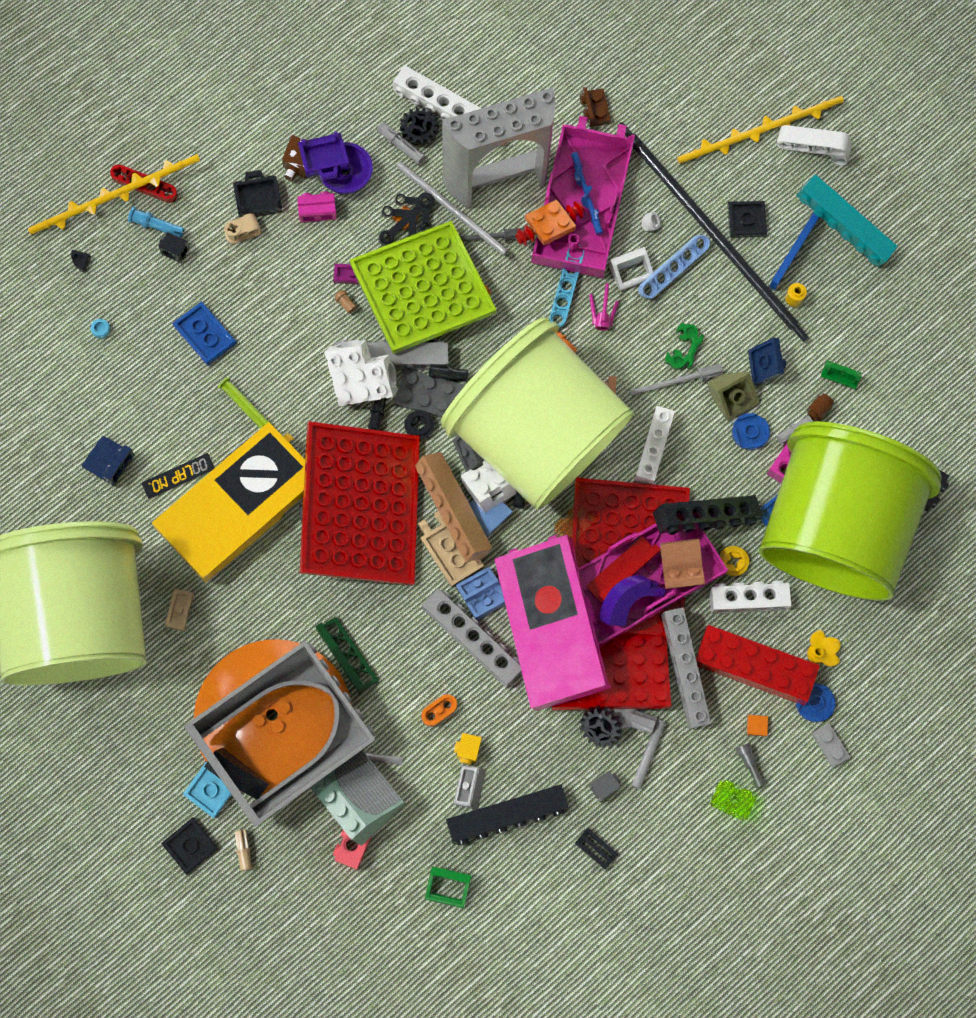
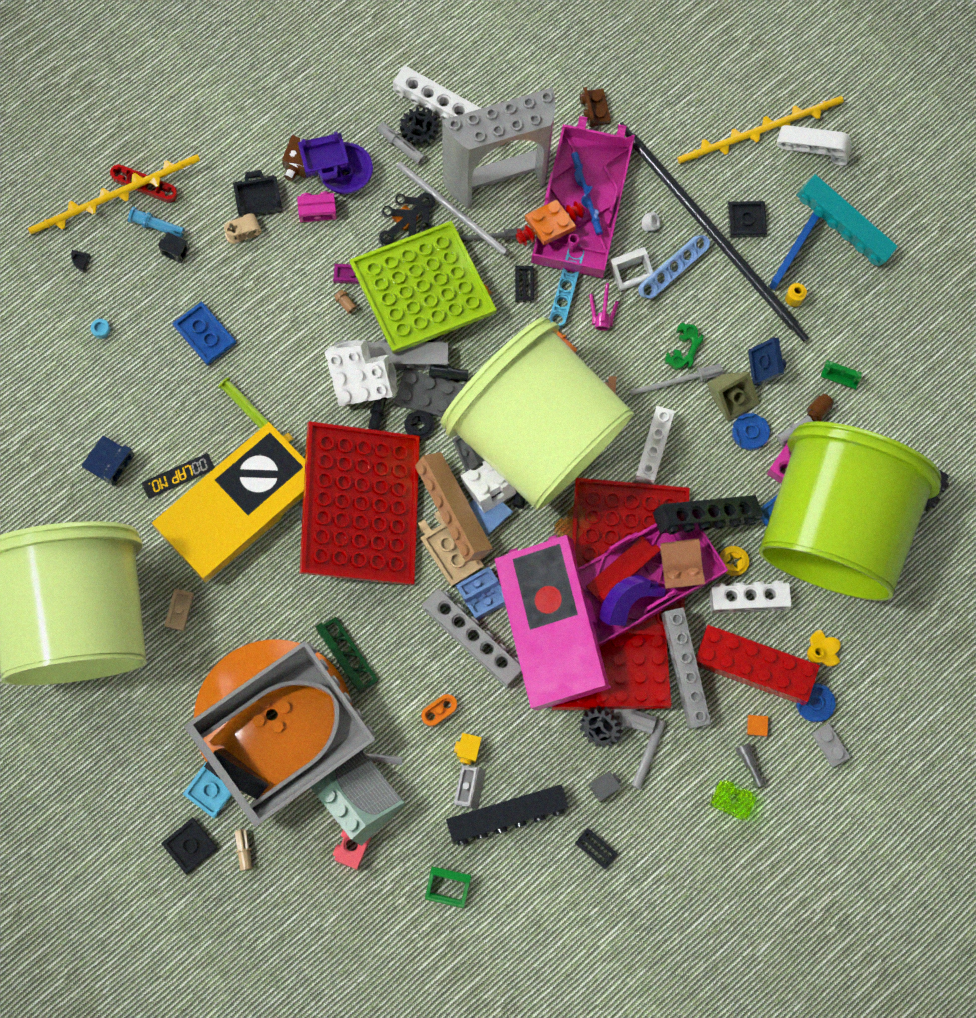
none -> black tile [515,266,534,303]

